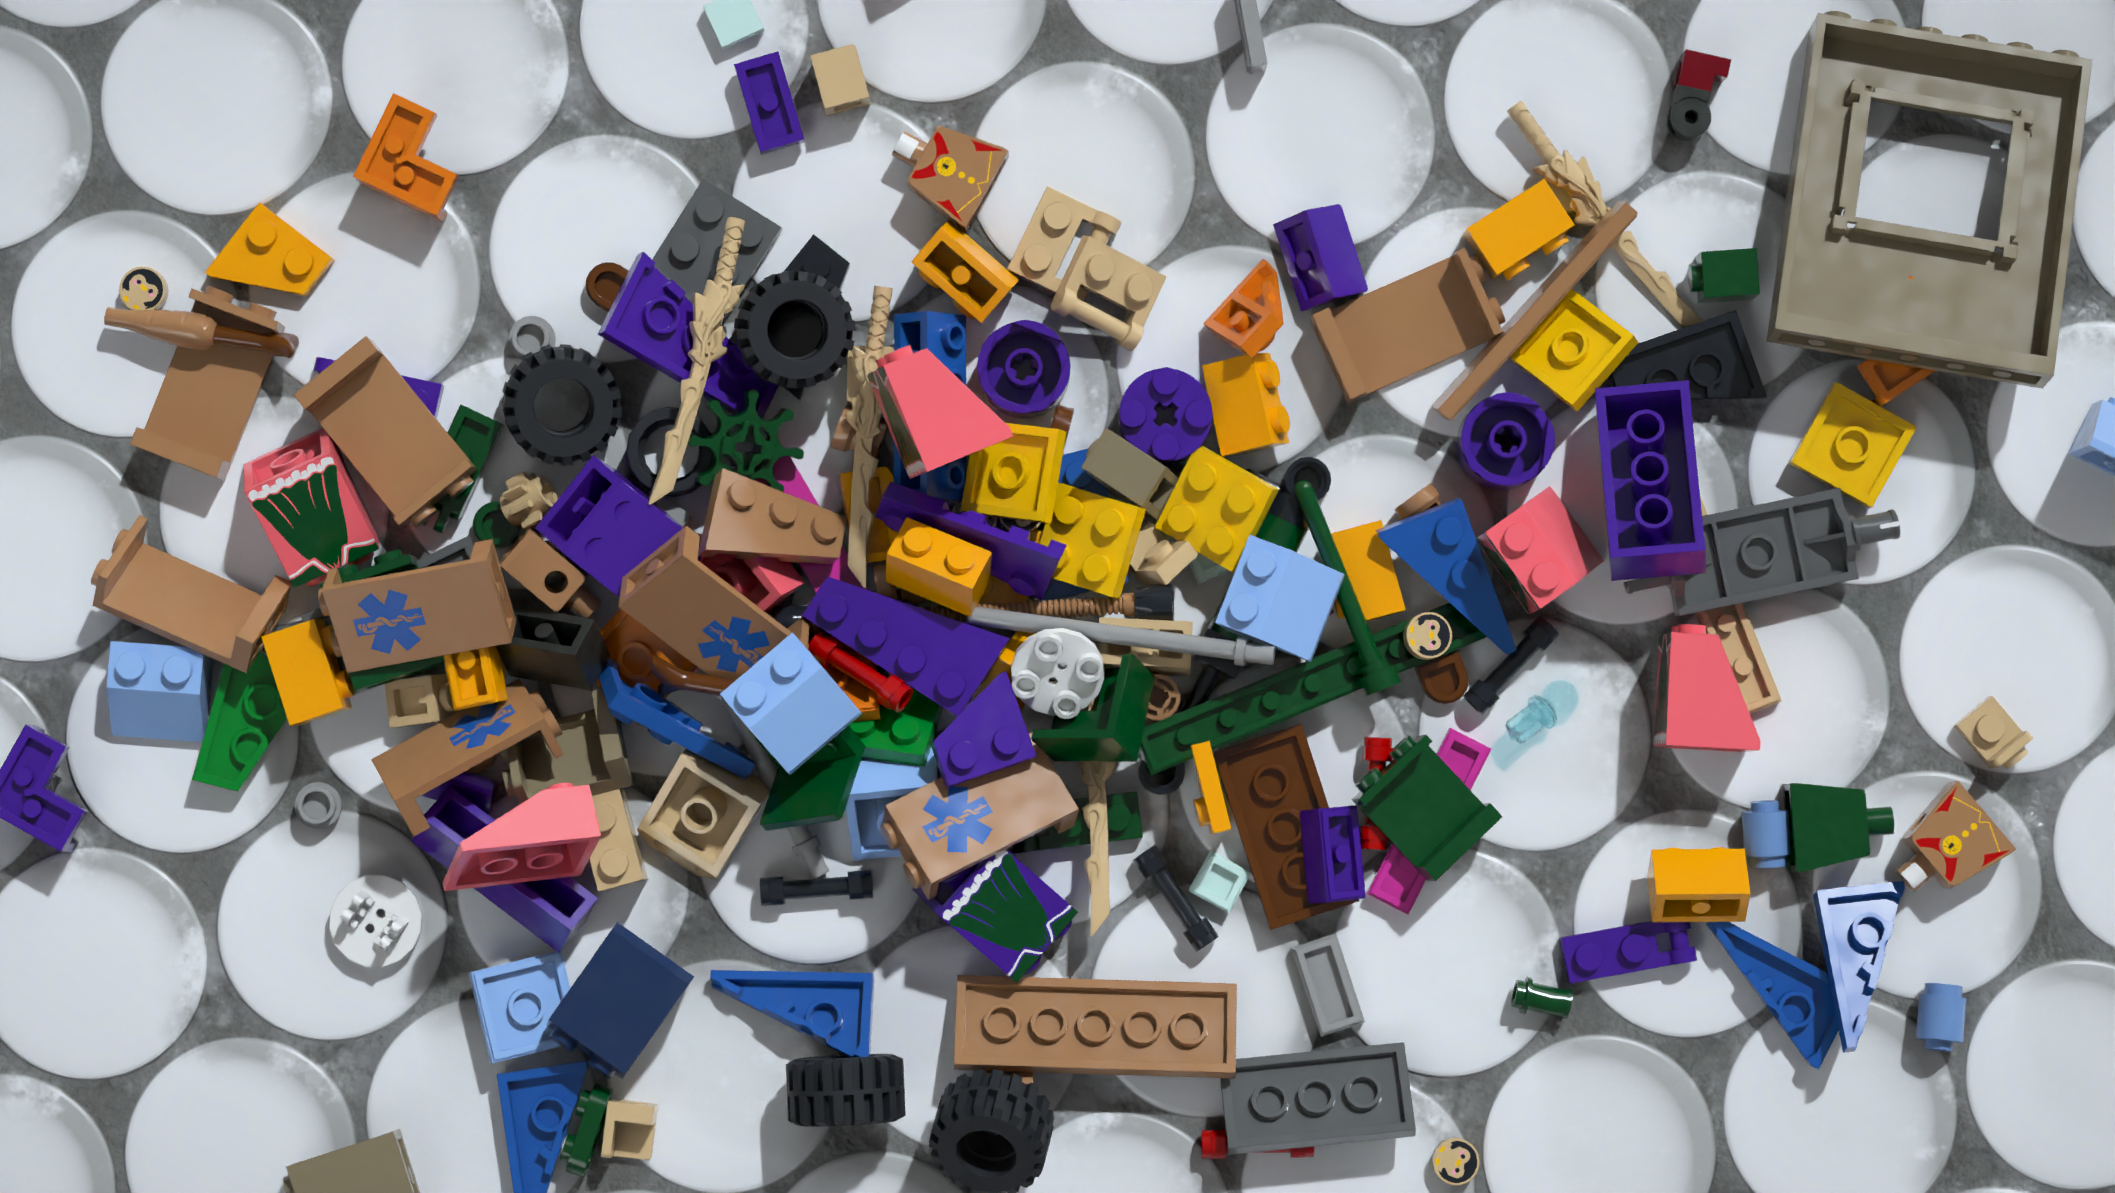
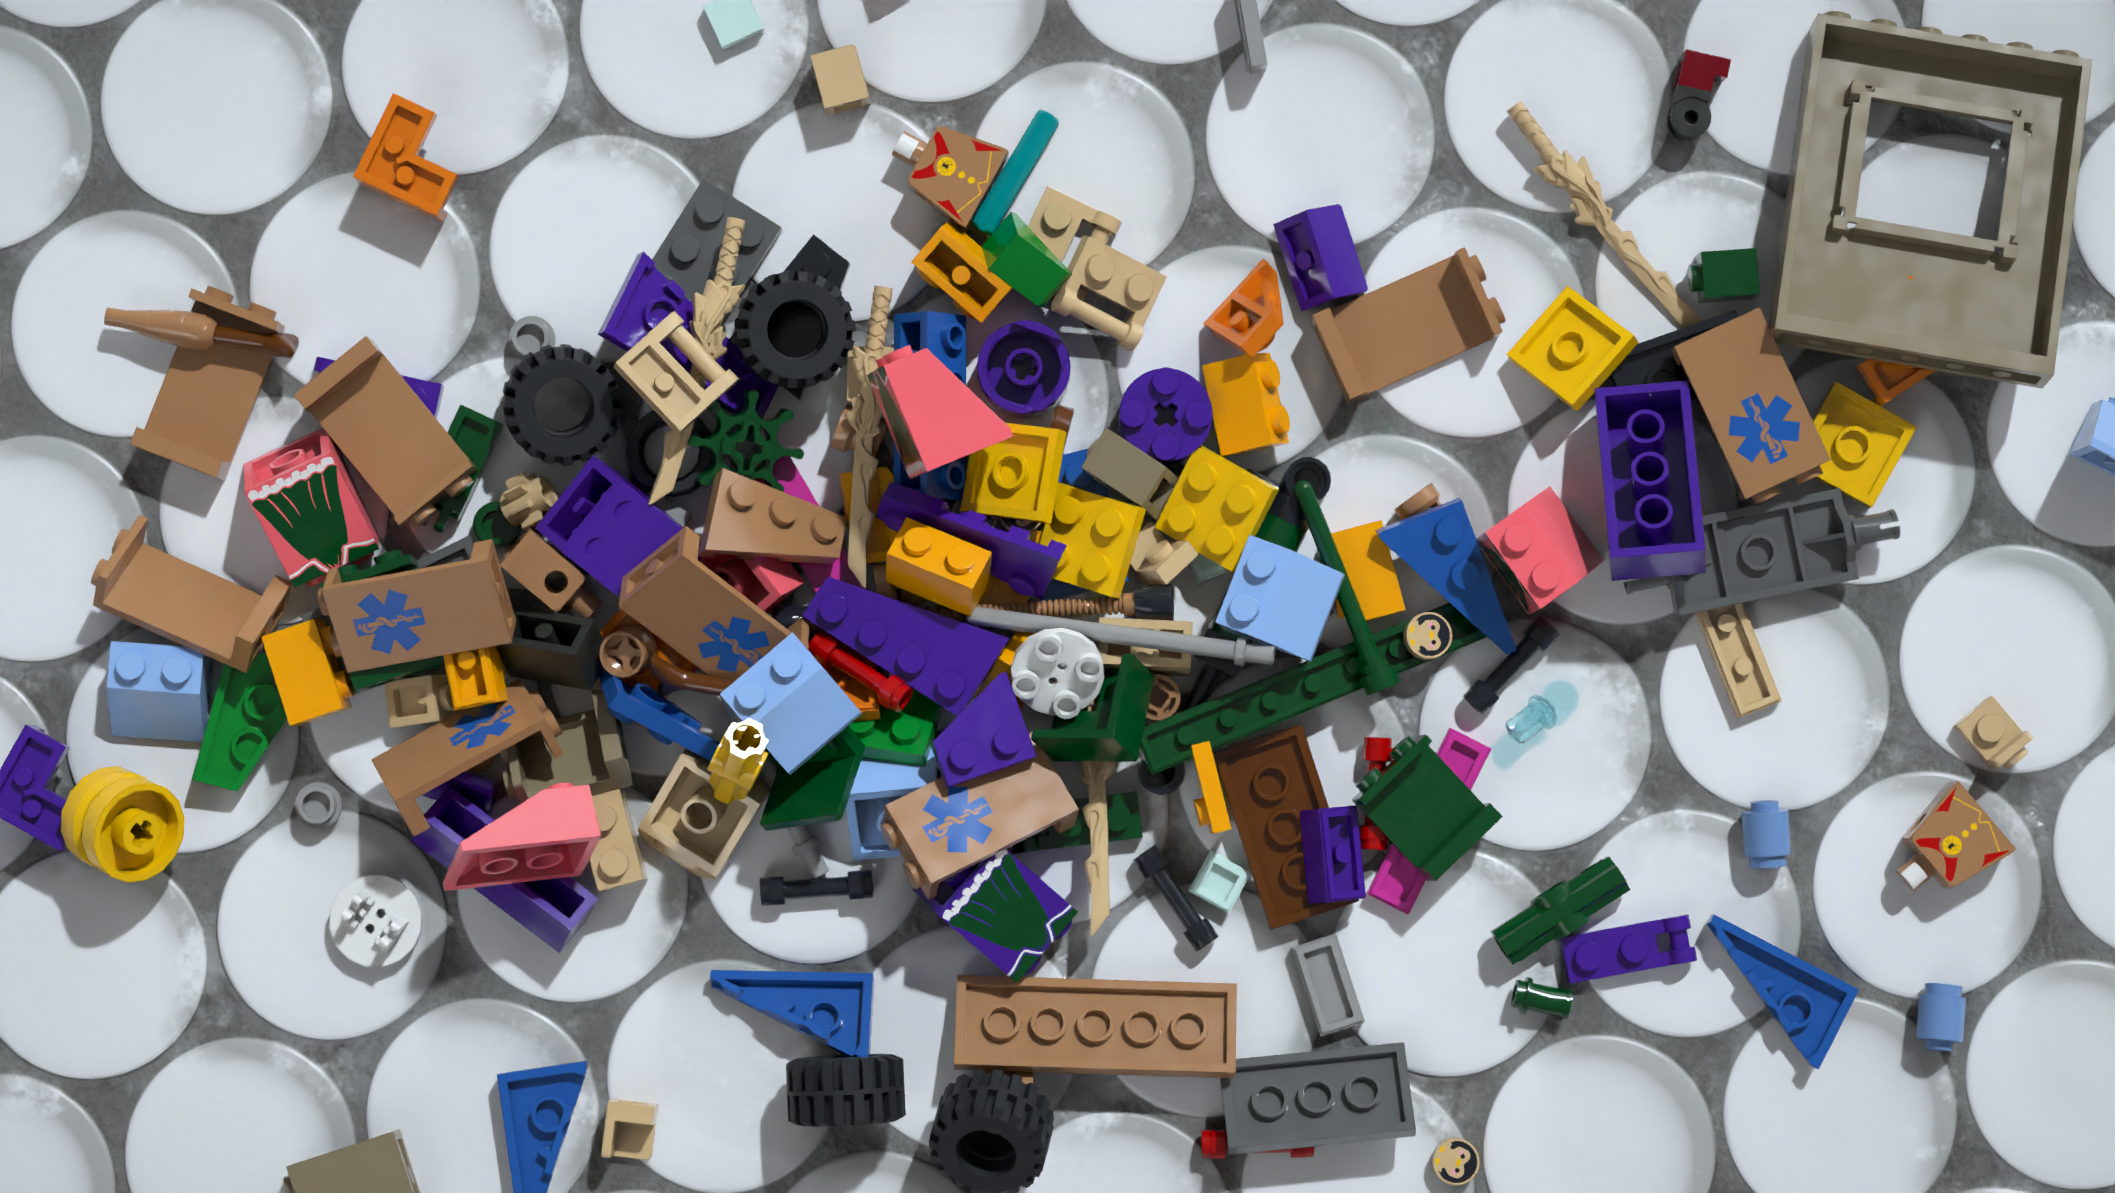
tan tile [119,267,168,310] -> none
light orange wing [205,202,335,297] -> none
light blue plate [469,951,570,1064] -> none
dark blue slope [546,922,694,1079] -> none
dark green plate [560,1083,614,1178] -> none
reddish brown tile [586,262,629,312] -> none
dark purple plate [734,51,805,155] -> none
reddish brown tile [1414,651,1469,704] -> none
medium nougat tile [1431,201,1638,420] -> none
dark purple brick [1456,392,1555,490] -> none
light orange brick [1463,179,1575,281] -> none
light orange brick [1647,847,1751,922] -> none
coral slope [1654,624,1761,752] -> none
dark green torso [1782,783,1894,872] -> none
wing [1813,881,1905,1053] -> none
none -> yellow wheel [61,766,185,883]
none -> medium nougat wheel [599,625,657,678]
none -> tan plate [613,311,739,435]
none -> yellow piece [707,718,769,804]
none -> teal axle [972,110,1059,236]
none -> green slope [982,212,1072,308]
none -> dark green piece [1490,856,1630,965]
none -> medium nougat panel [1670,307,1831,504]

